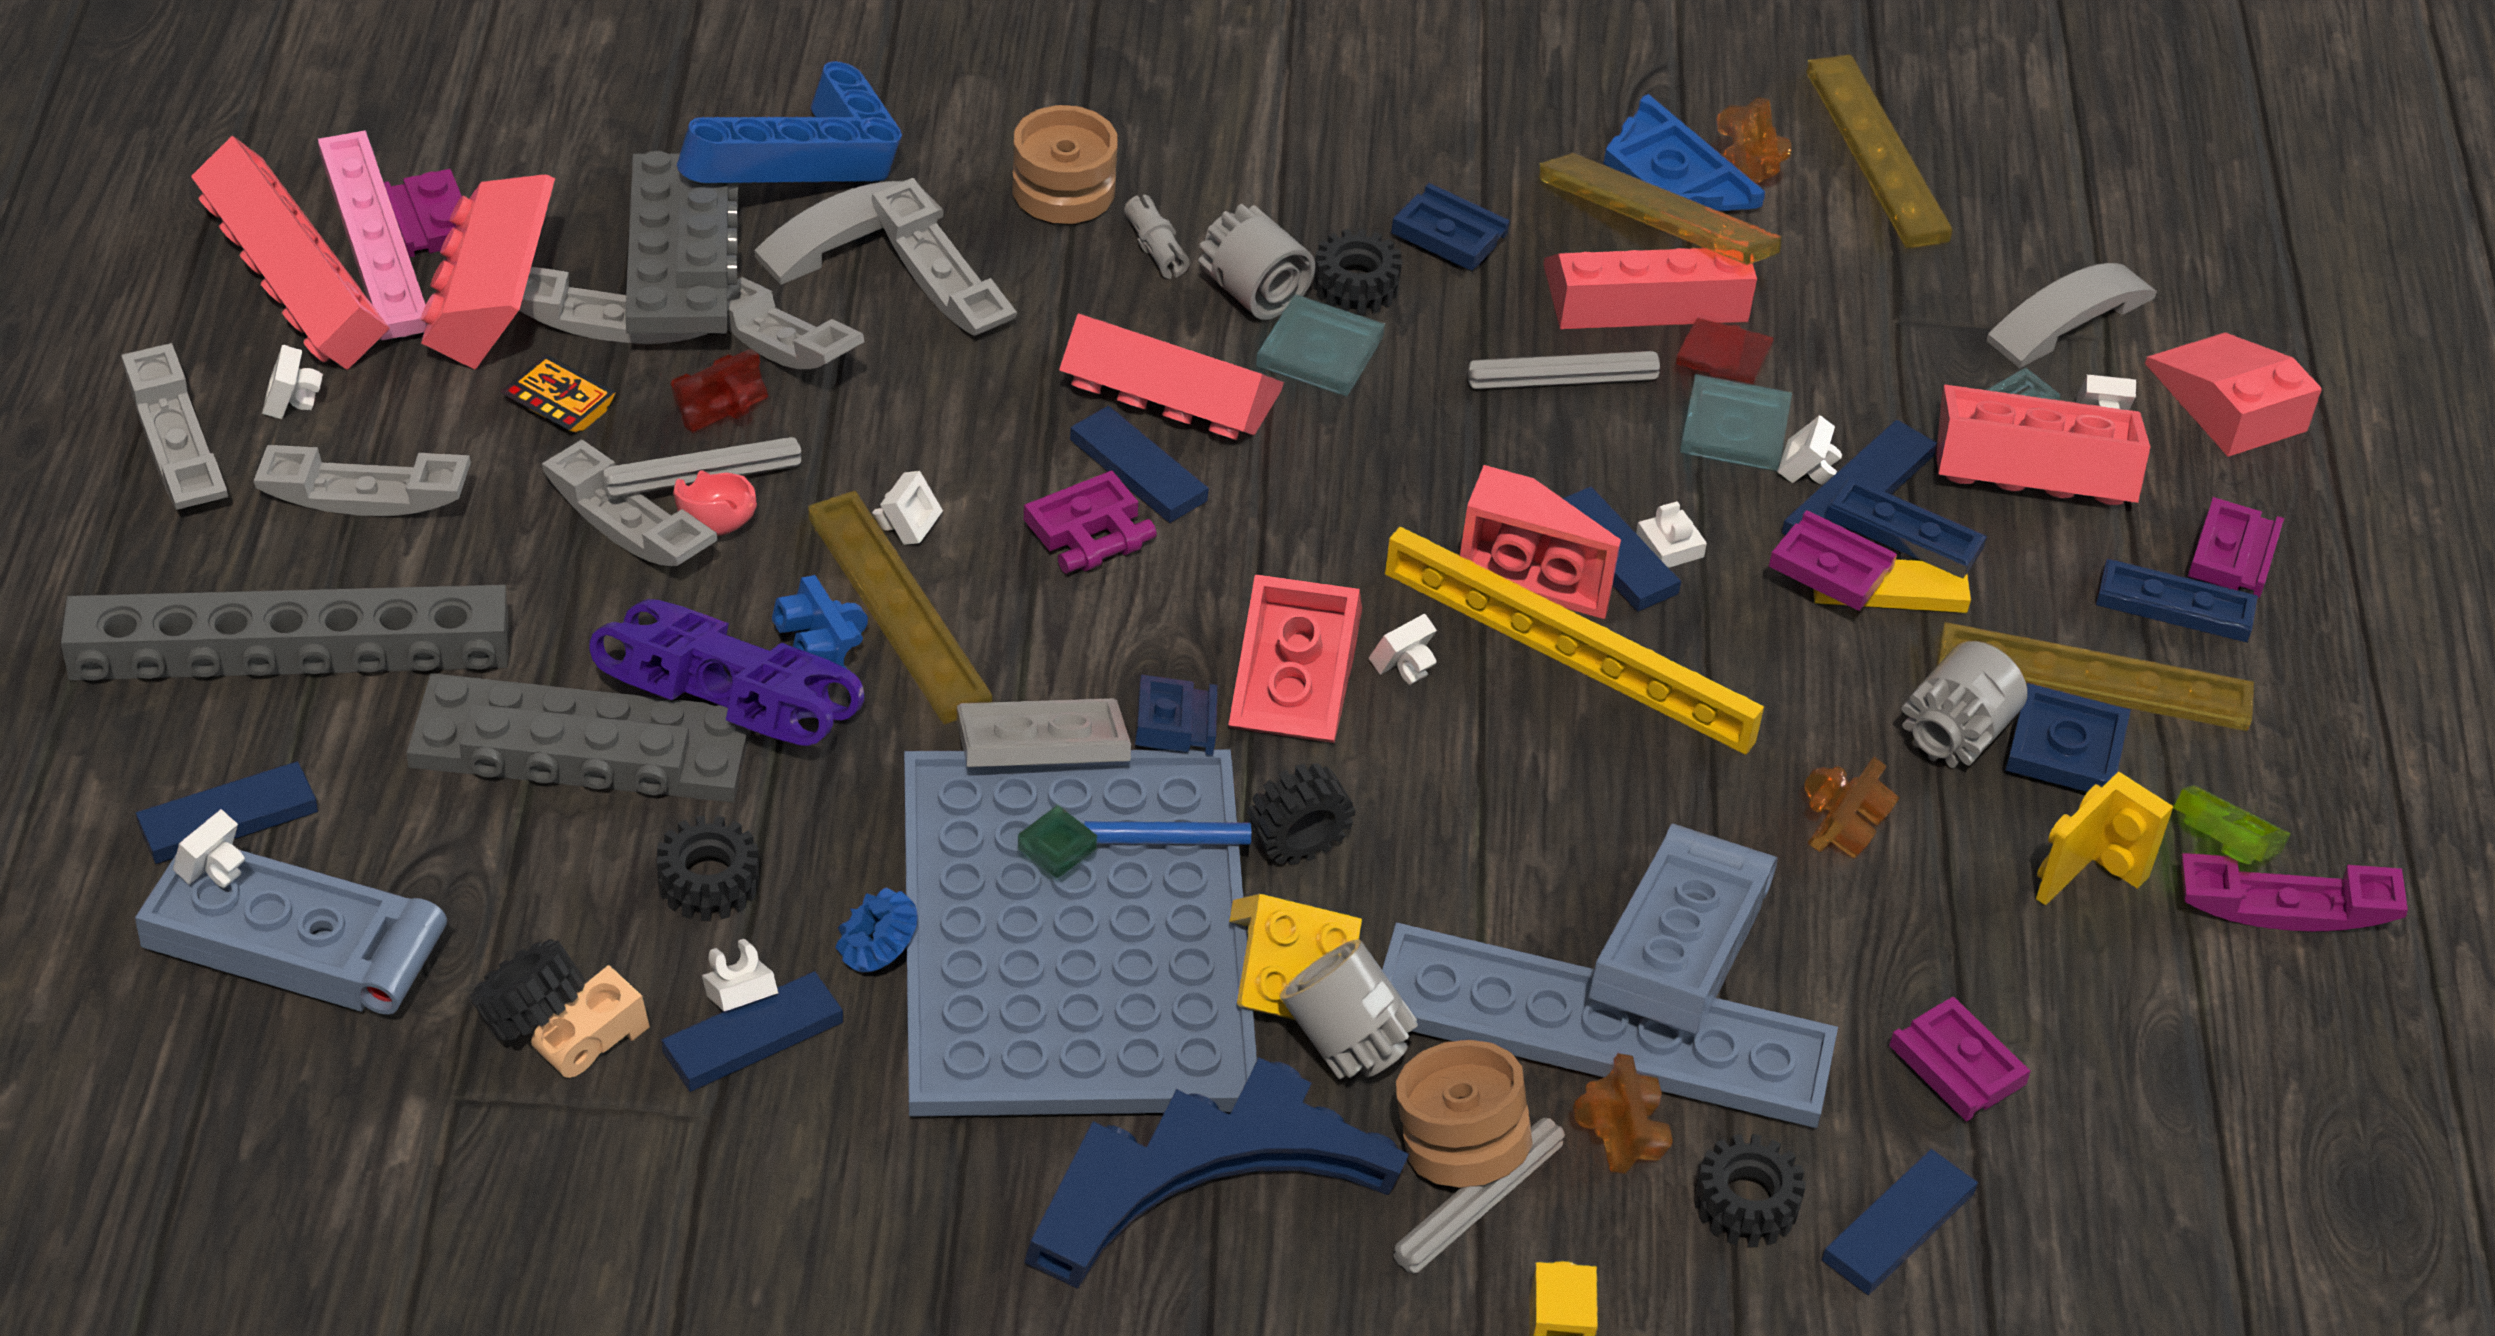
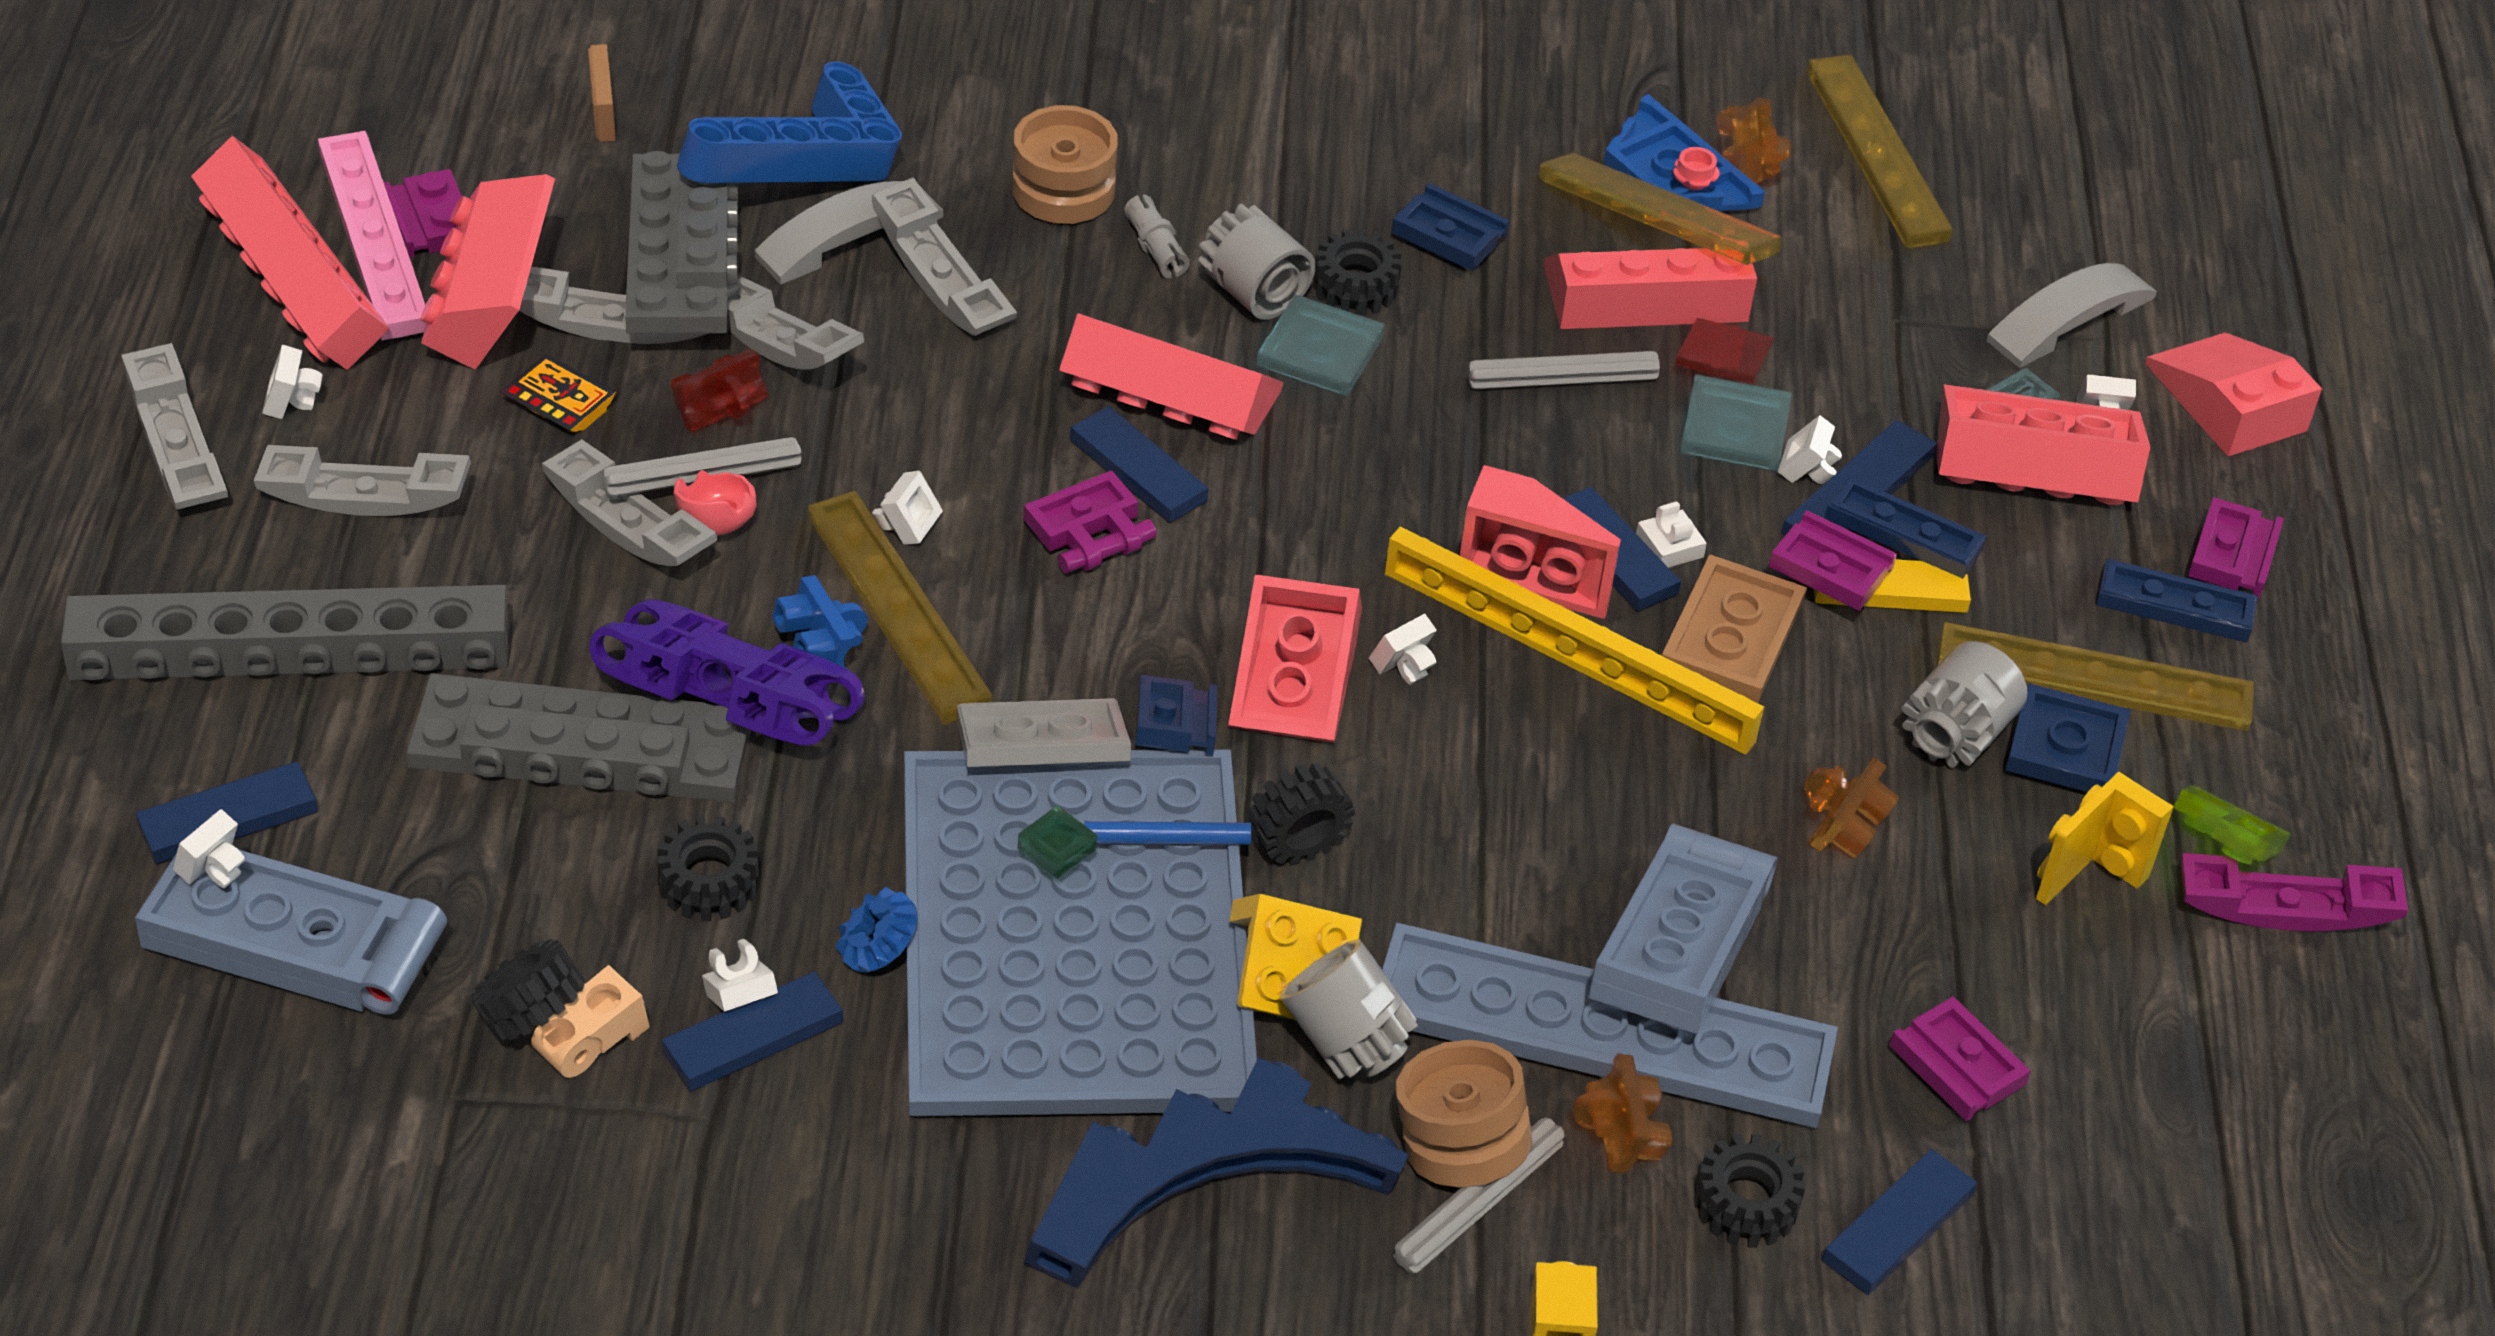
none -> medium nougat tile [588,44,616,142]
none -> medium nougat plate [1662,554,1807,703]
none -> coral plate [1673,147,1719,190]

